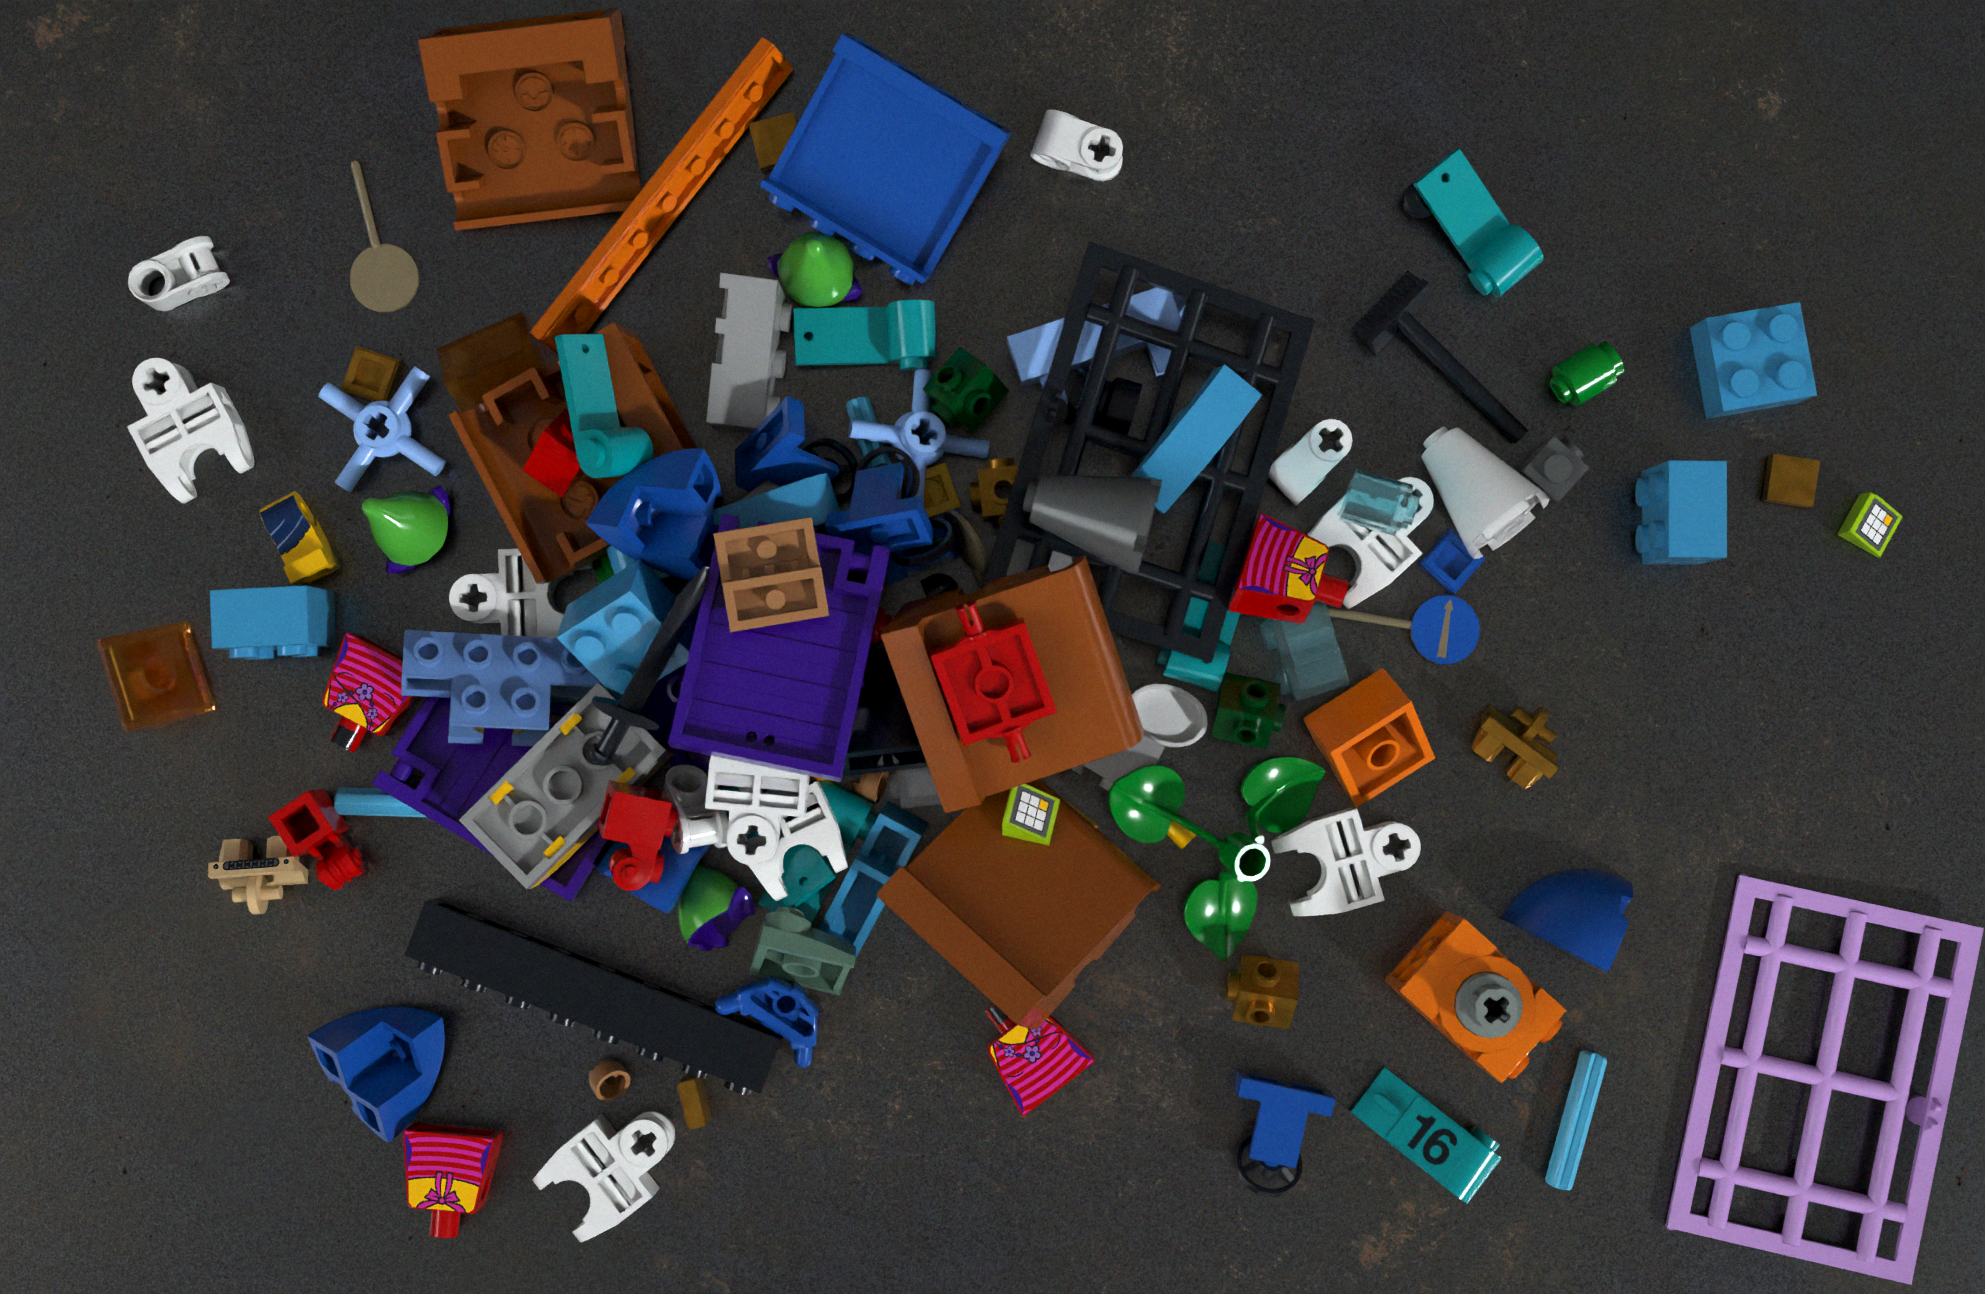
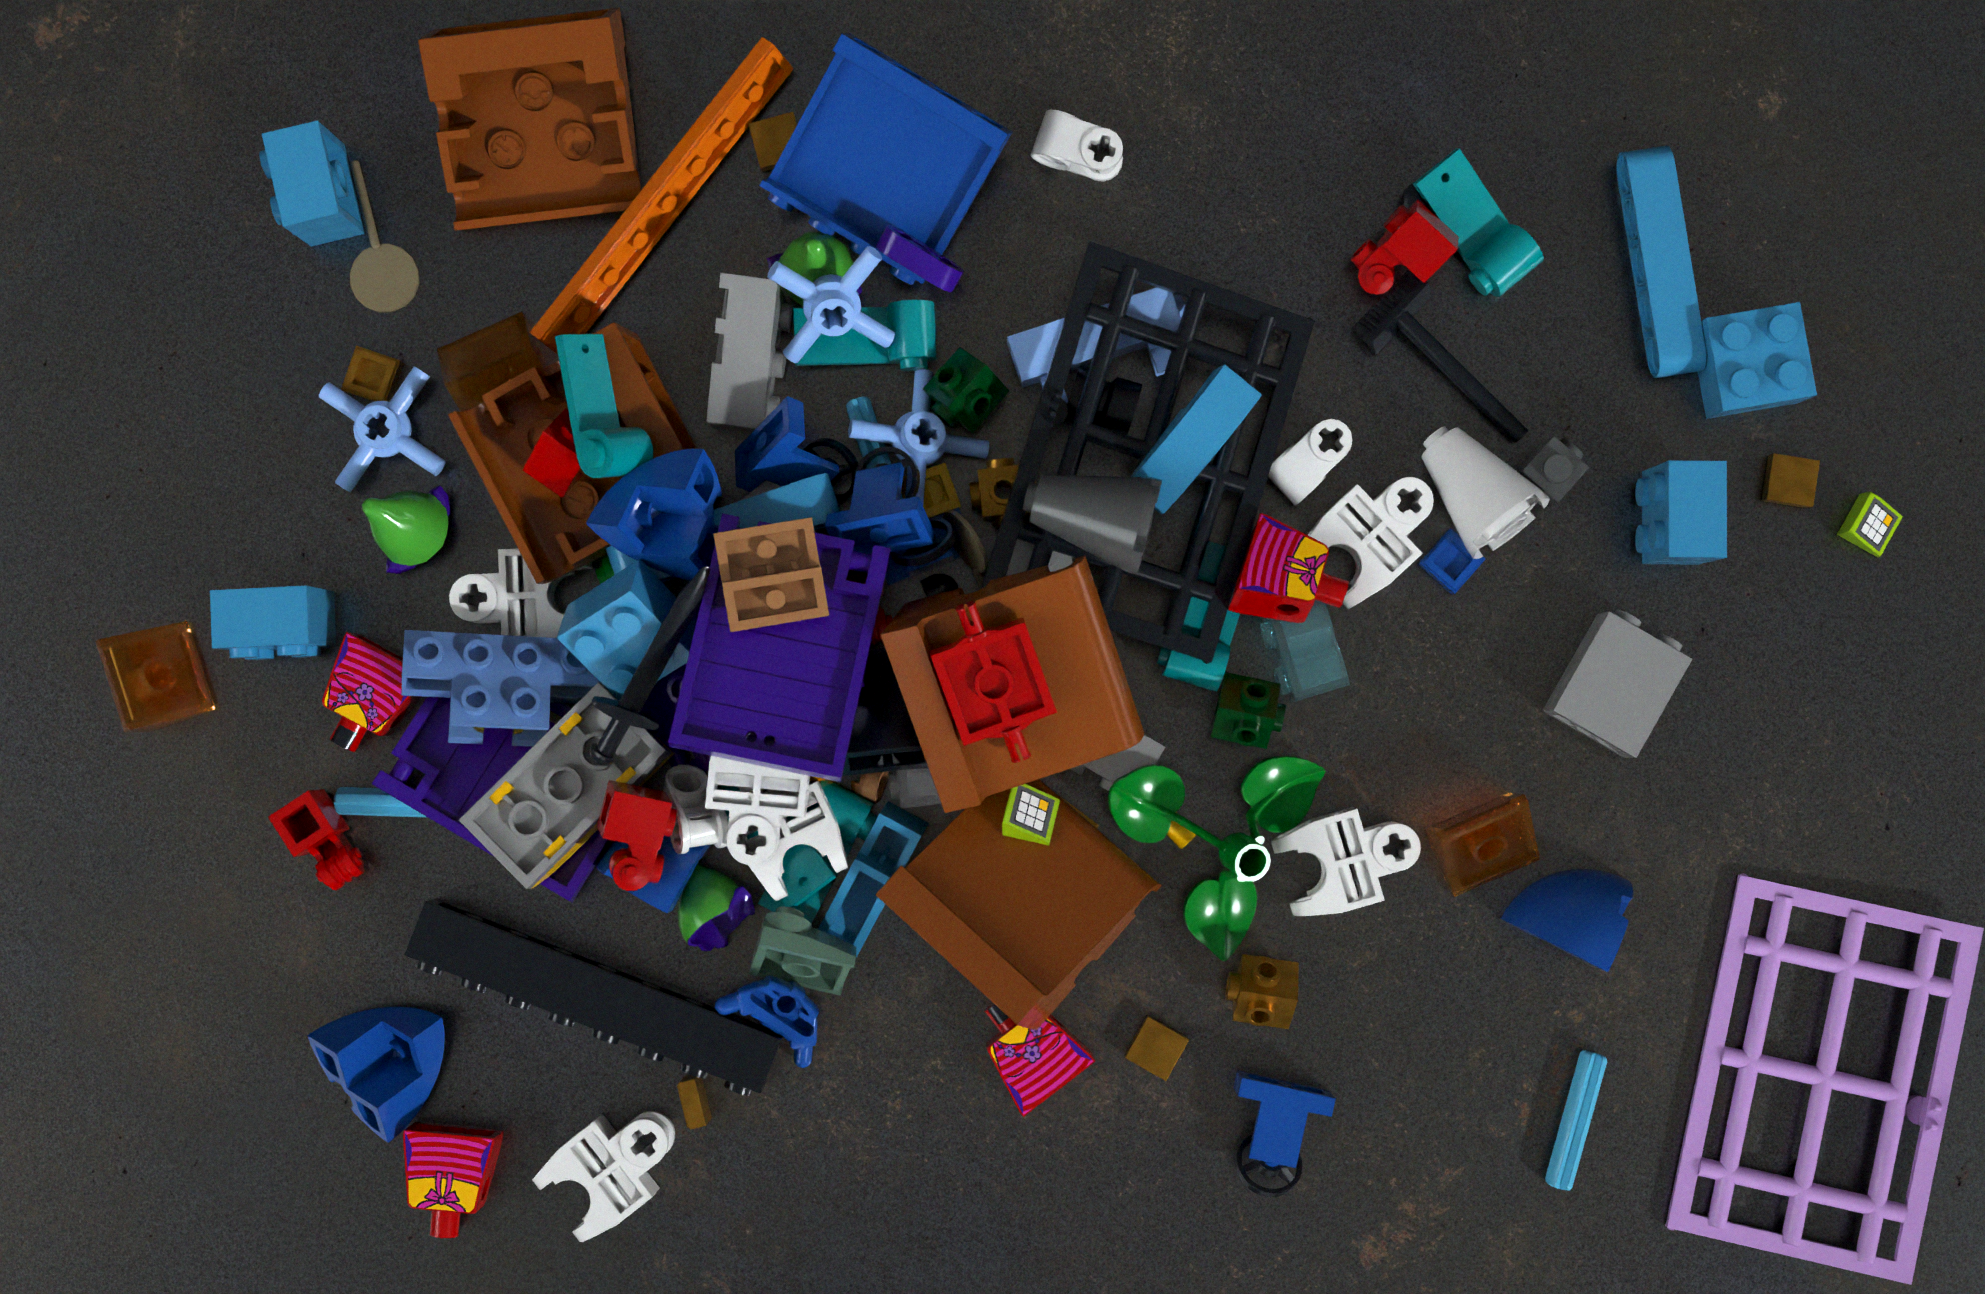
white piece [127,358,254,504] -> none
white piece [128,236,230,311] -> none
tan hips [208,836,308,915] -> none
yellow leg [260,491,342,586] -> none
medium nougat hinge [588,1058,630,1101] -> none
white piece [1132,684,1208,748] -> none
orange slope [1303,668,1435,808] -> none
blue piece [1323,595,1480,665] -> none
clear light blue brick [1338,469,1420,536] -> none
teal door [1351,1067,1502,1204] -> none
orange piece [1384,911,1567,1083] -> none
pearl gold hips [1471,704,1559,789] -> none
green brick [1549,341,1624,407] -> none
none -> dark azure brick [259,120,365,246]
none -> light blue bar [767,246,895,363]
none -> dark purple beam [875,225,964,292]
none -> pearl gold tile [1124,1015,1189,1081]
none -> red brick [1350,199,1459,295]
none -> clear orange slope [1424,792,1540,897]
none -> light grey brick [1542,609,1692,758]
none -> dark azure beam [1616,145,1706,378]

